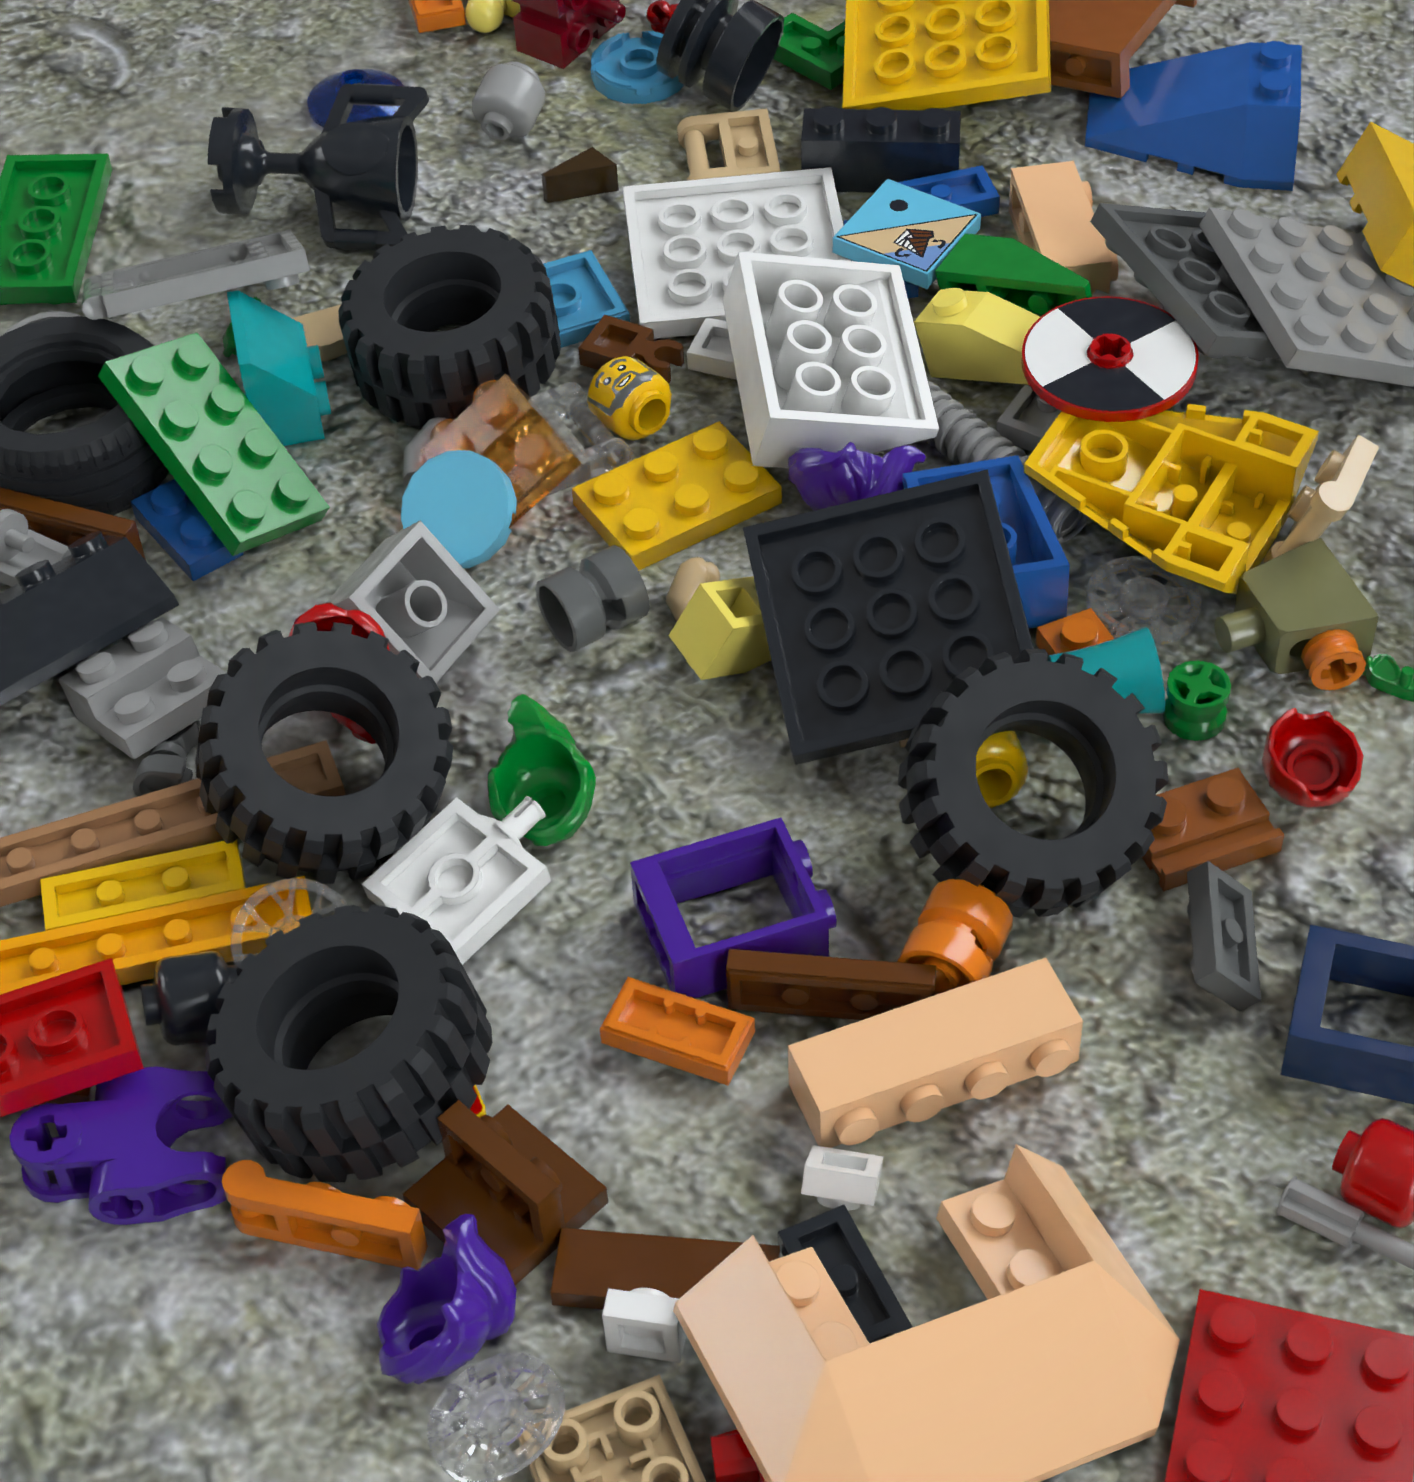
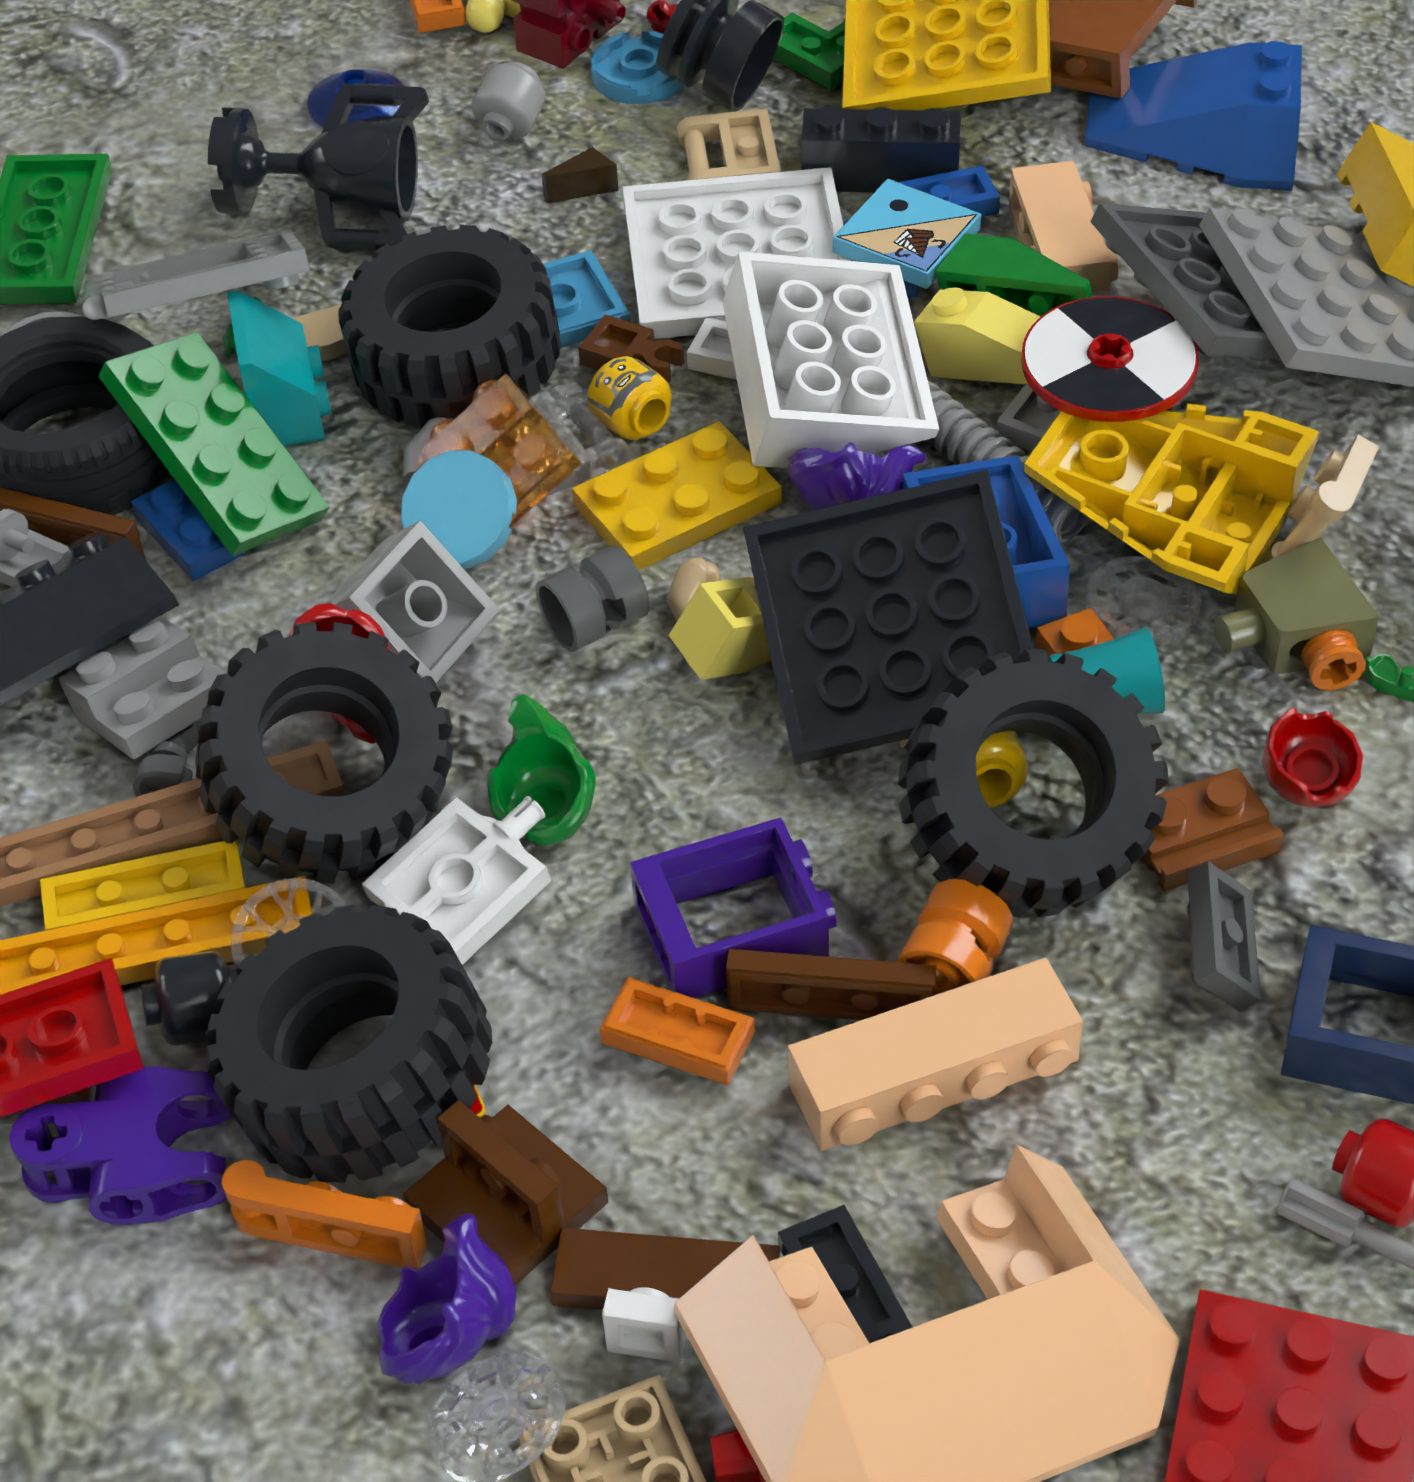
white plate [801,1145,883,1210] -> none
green wheel [1163,660,1231,741] -> none

